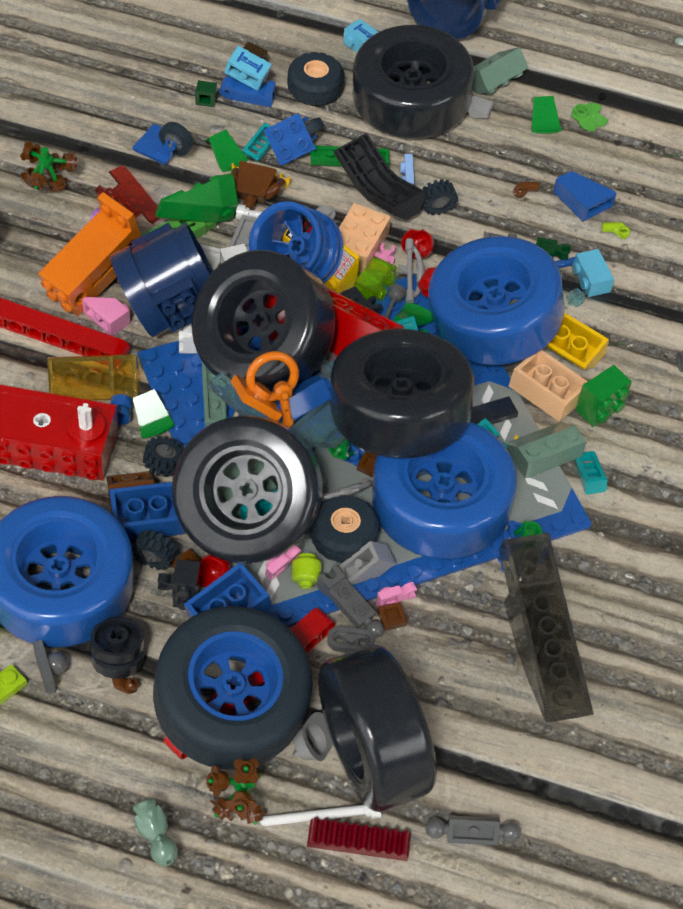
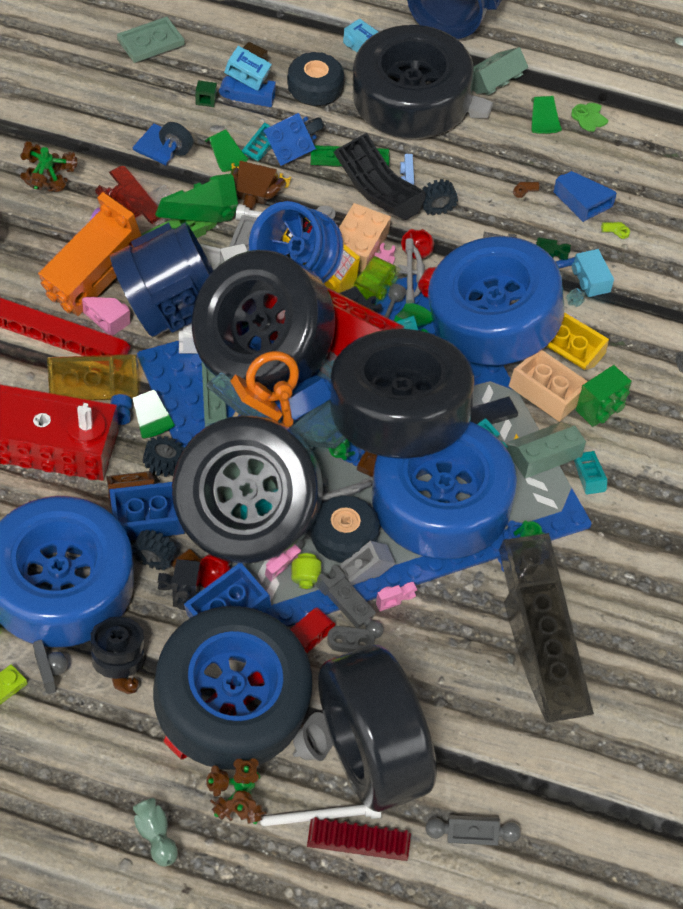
reddish brown plate [377,602,407,631] -> none
none -> sand green plate [117,17,185,63]

